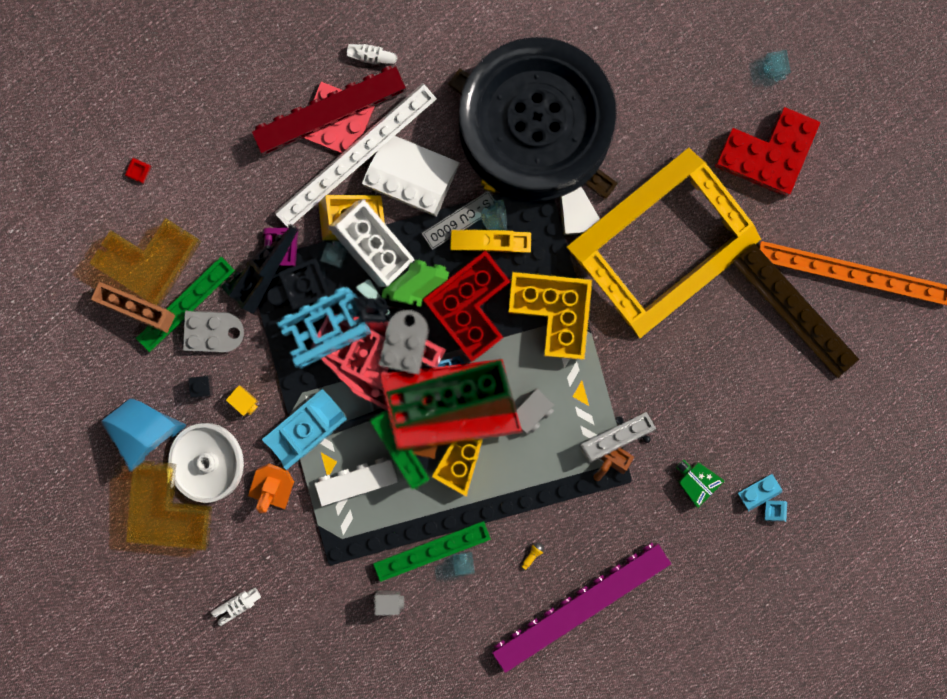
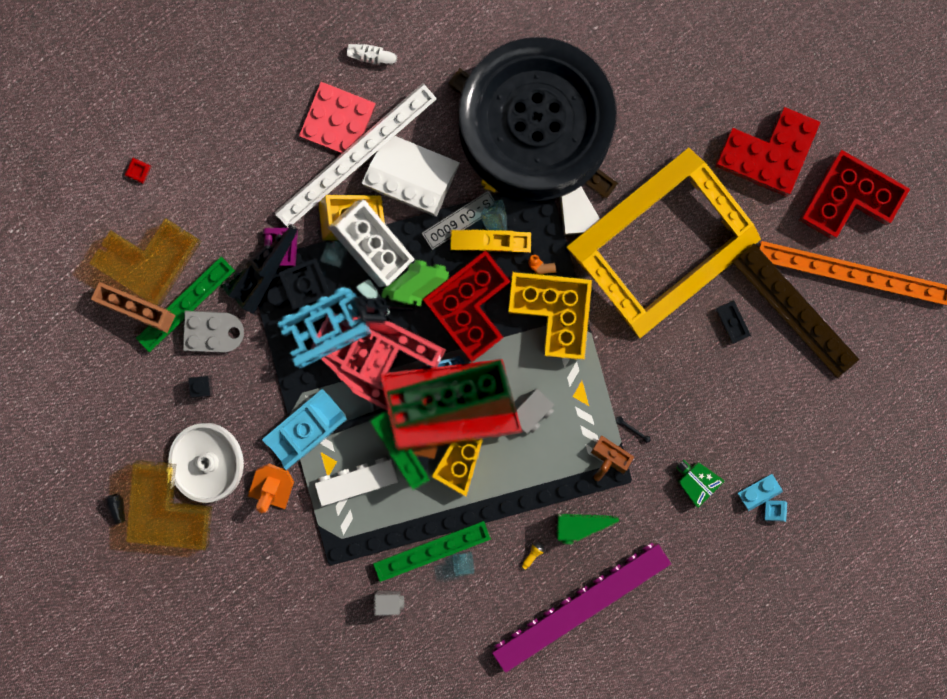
dark azure wedge [102,399,186,472] -> none
white hinge [211,588,261,626] -> none
yellow brick [226,385,259,416] -> none
dark red brick [252,66,407,156] -> none
light grey plate [379,310,428,374] -> none
light grey tile [579,412,656,463] -> none
clear light blue brick [763,50,791,82] -> none
none -> black cone [104,493,126,524]
none -> arm [528,255,556,274]
none -> green slope [556,514,619,544]
none -> black plate [716,300,751,344]
none -> red brick [799,150,910,240]

